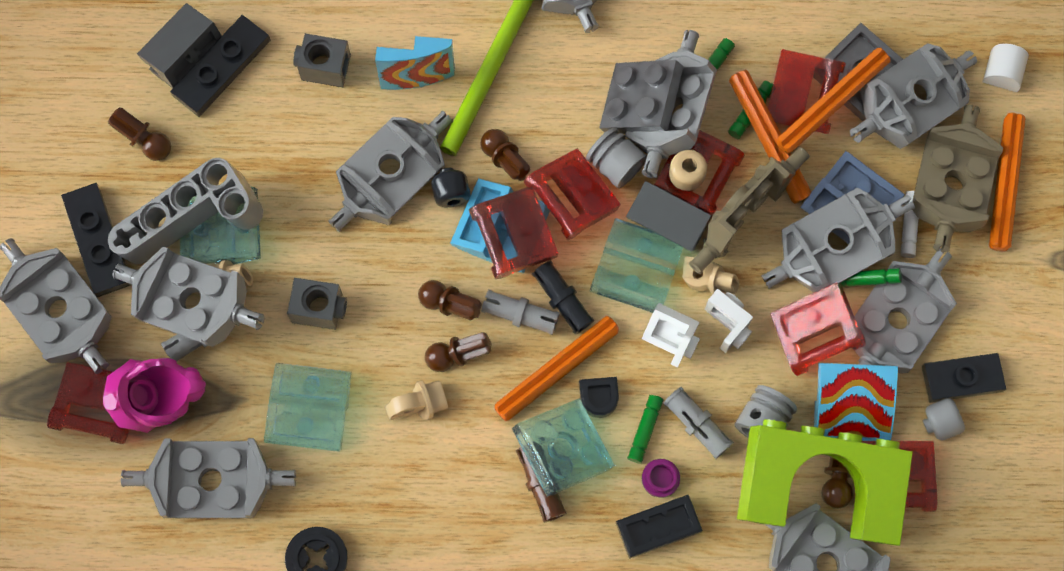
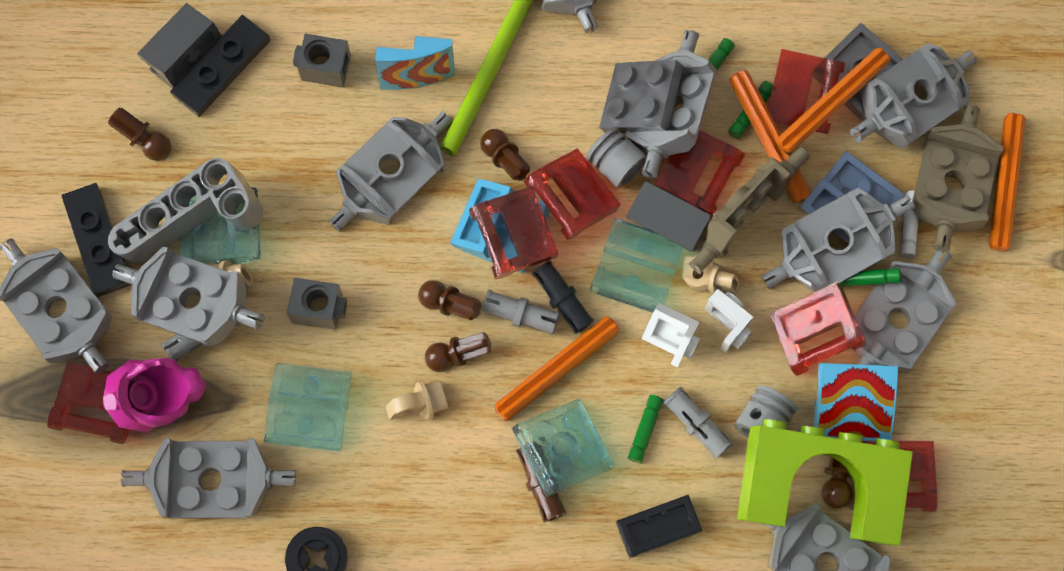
black piece [431,167,471,208] -> none
black tile [579,377,619,418] -> none
magenta plate [641,459,680,498] -> none
tan piece [669,150,707,191] -> none
black plate [922,353,1006,403] -> none
light grey piece [922,398,965,441] -> none
white brick [983,44,1029,92] -> none

